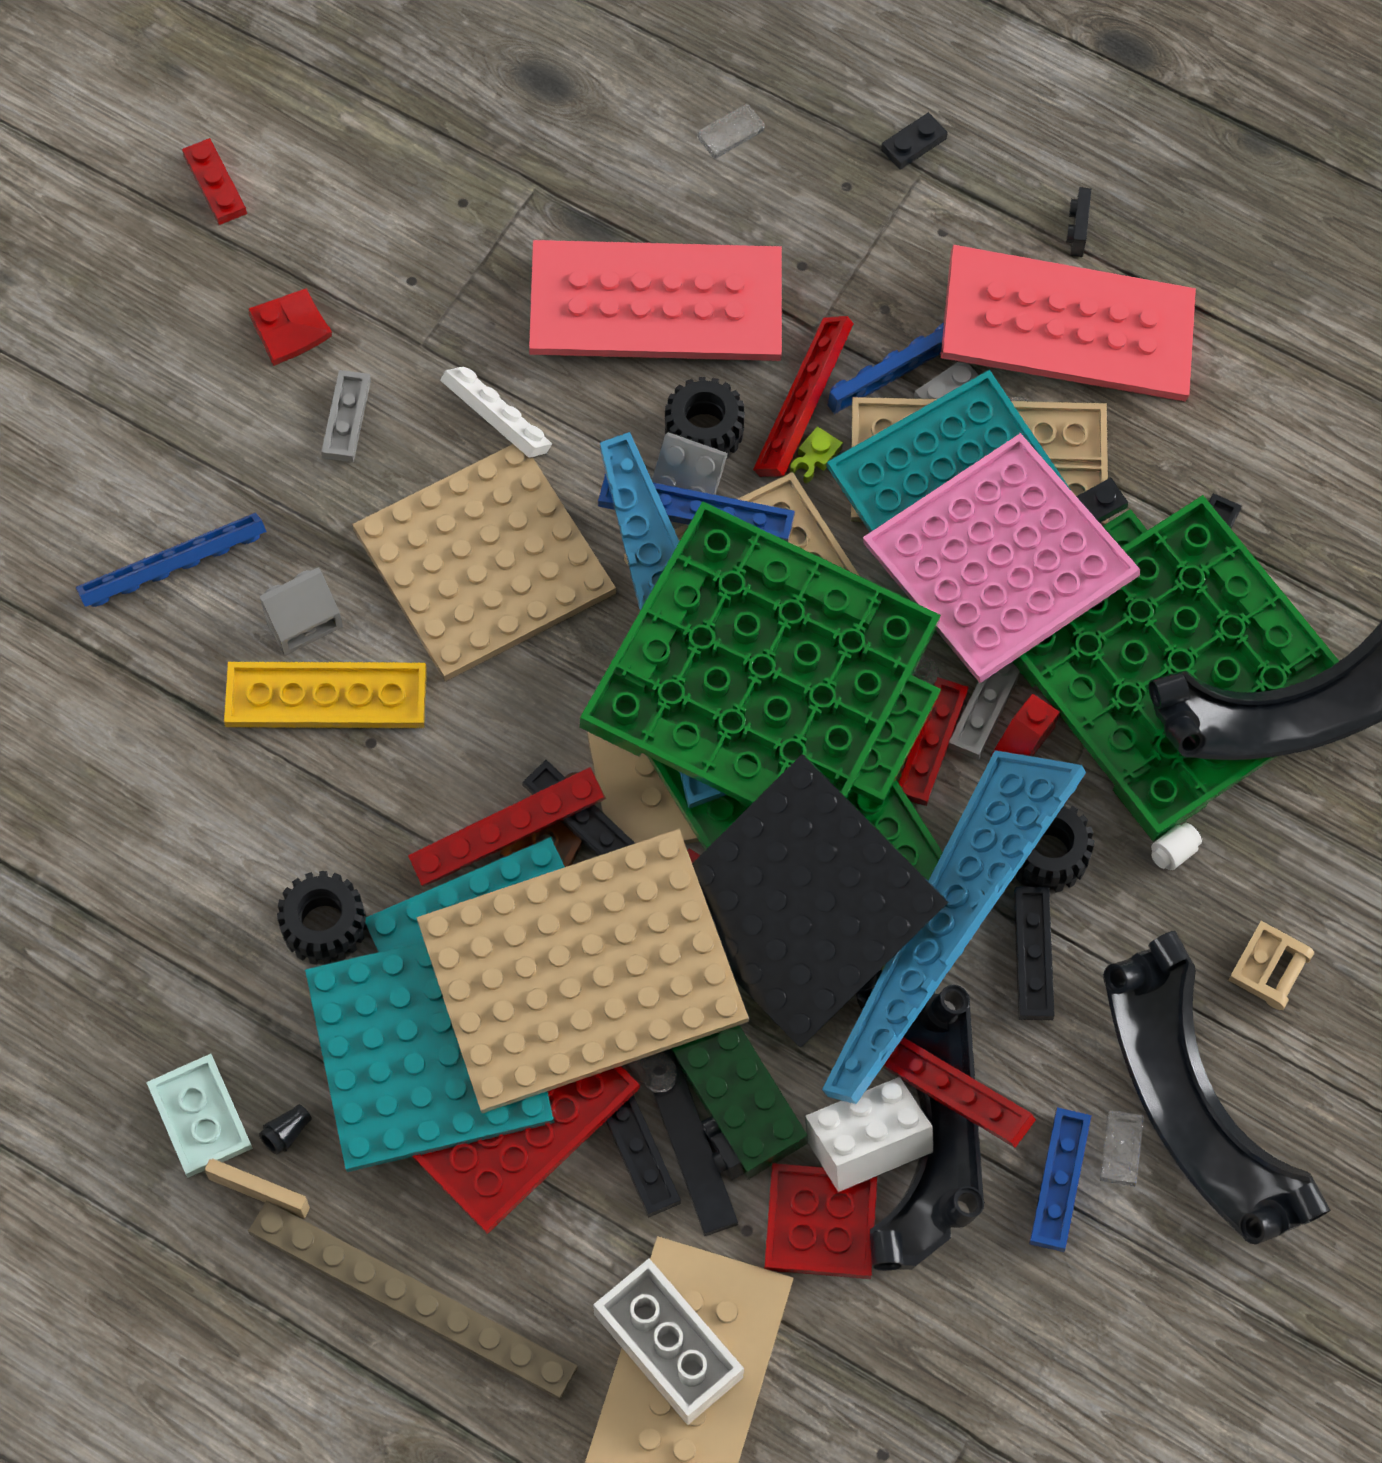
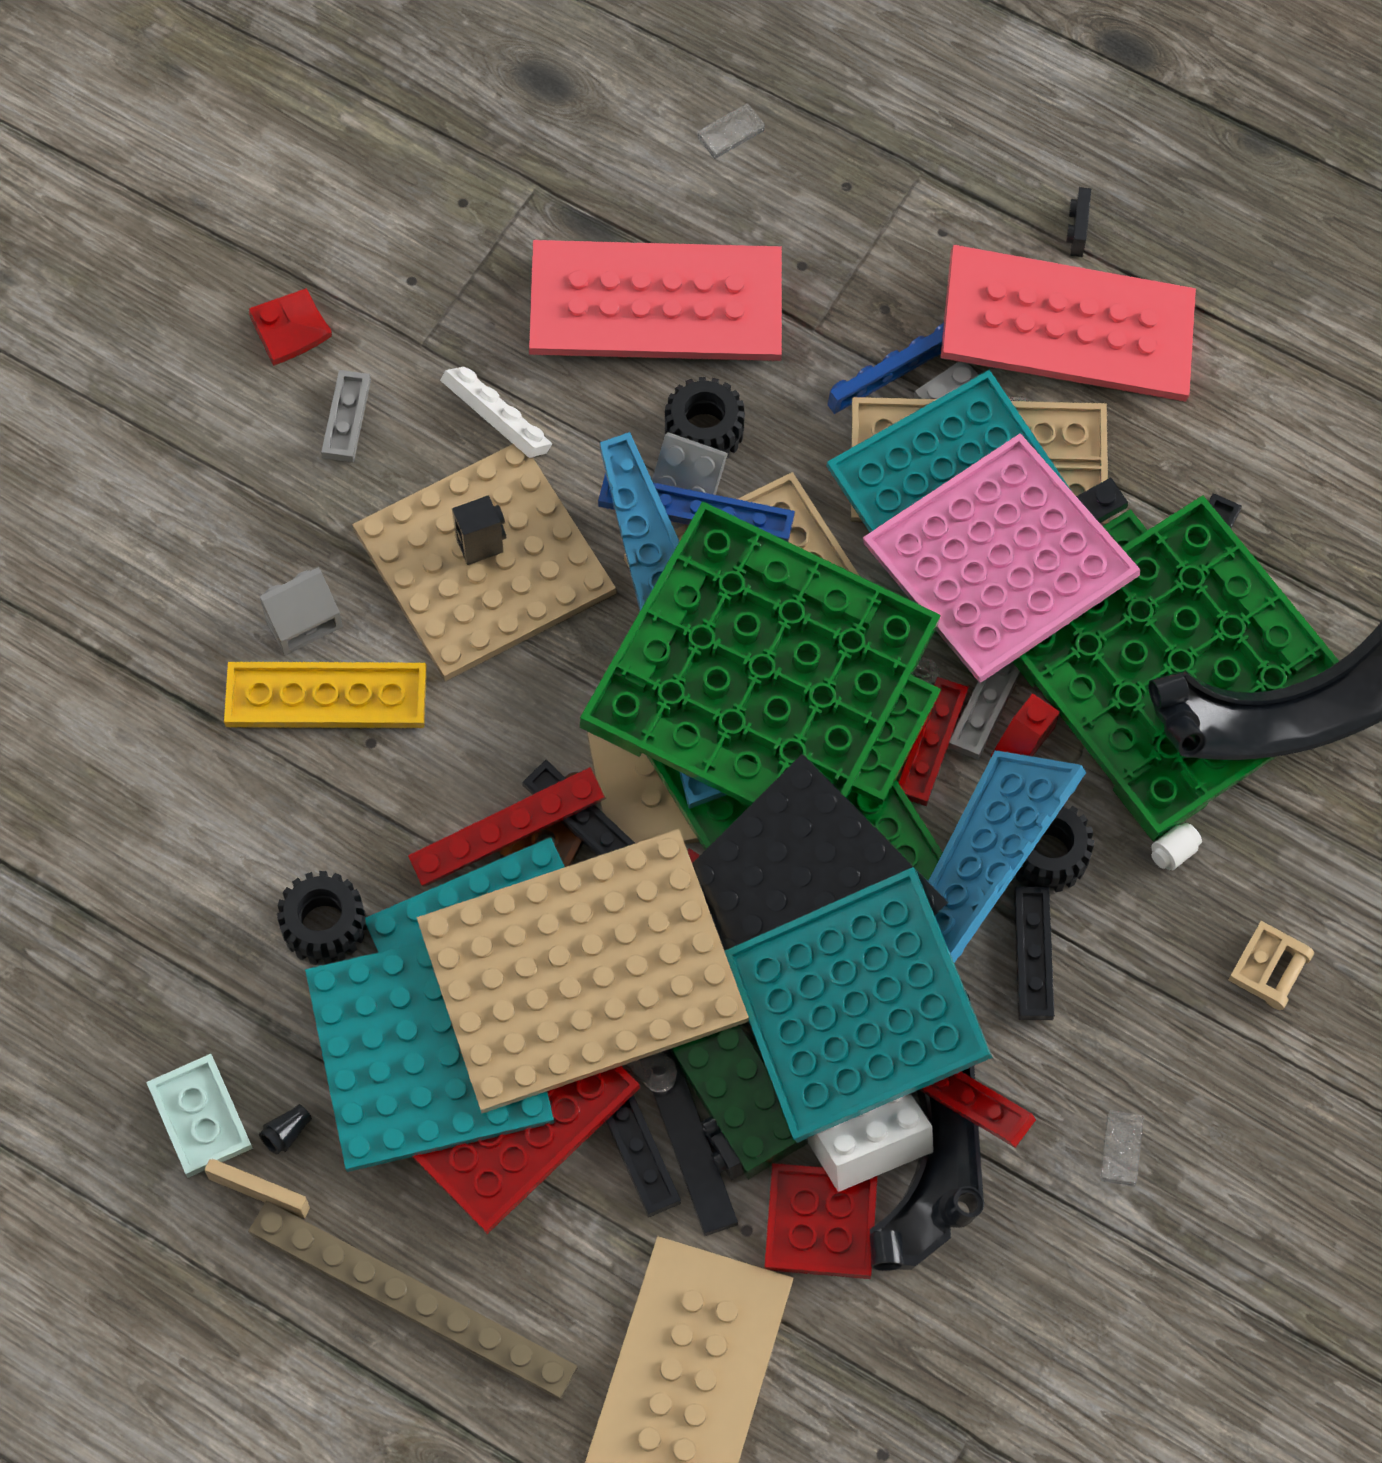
blue plate [76,513,267,607] -> none
red plate [182,138,247,225] -> none
white brick [593,1259,744,1425] -> none
red plate [753,316,854,477] -> none
lime plate [790,426,843,484] -> none
black plate [881,112,948,170] -> none
blue plate [1029,1107,1092,1252] -> none
black panel [1103,931,1331,1245] -> none
none -> black brick [452,495,507,565]
none -> teal plate [724,867,993,1143]

